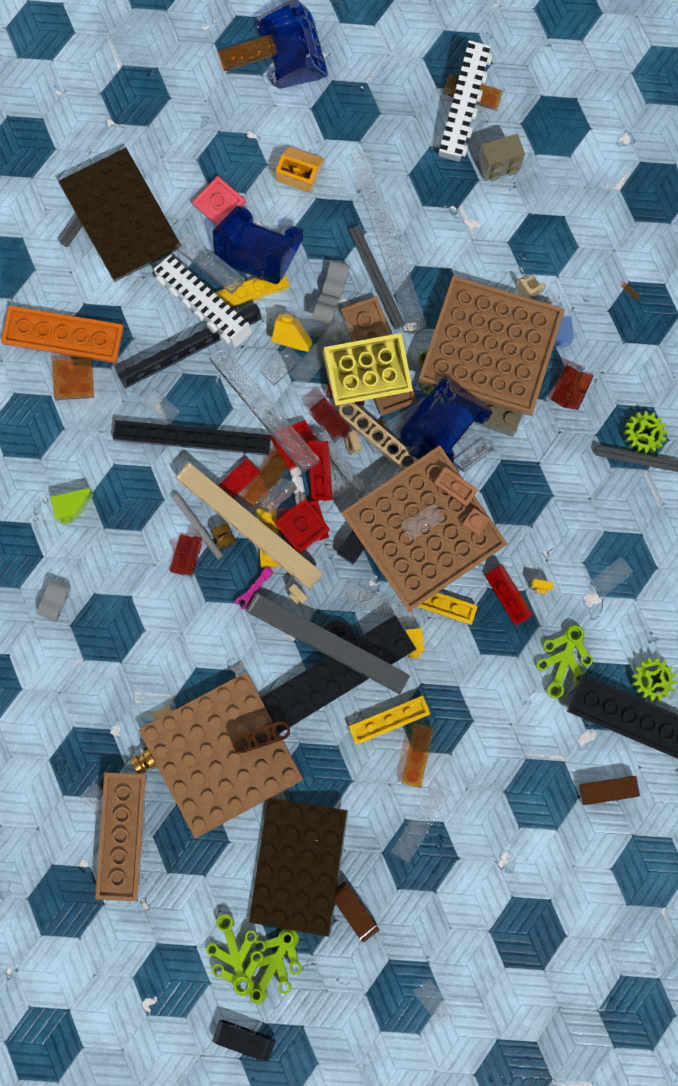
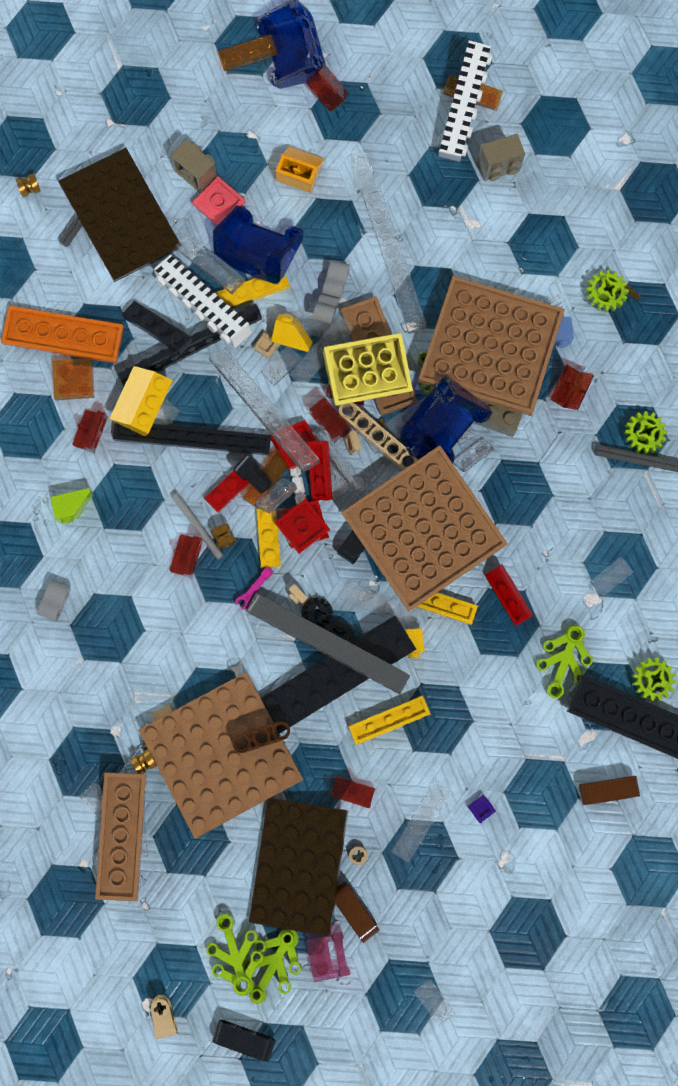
tan beam [175,462,323,590] -> none
dark grey axle [349,226,405,329] -> none
clear plate [400,503,445,541] -> none
clear orange plate [401,724,434,788] -> none
nougat plate [433,467,478,507] -> none
nougat plate [462,508,490,536] -> none
tan panel [516,275,546,299] -> none
yellow plate [530,579,554,595] -> none
none -> pearl gold wheel [16,173,41,198]
none -> clear red panel [72,410,108,453]
none -> yellow slope [109,366,173,436]
none -> black plate [122,301,193,355]
none -> tan piece [151,995,178,1039]
none -> dark tan brick [171,139,217,193]
none -> black piece [232,455,273,494]
none -> tan tile [253,332,280,359]
none -> black gear [301,597,333,628]
none -> clear red panel [306,64,348,112]
none -> clear pink plate [306,932,351,982]
none -> clear red panel [330,776,375,809]
none -> tan bush [349,846,367,865]
none -> dark purple tile [467,795,496,823]
none -> lime gear [586,270,629,313]

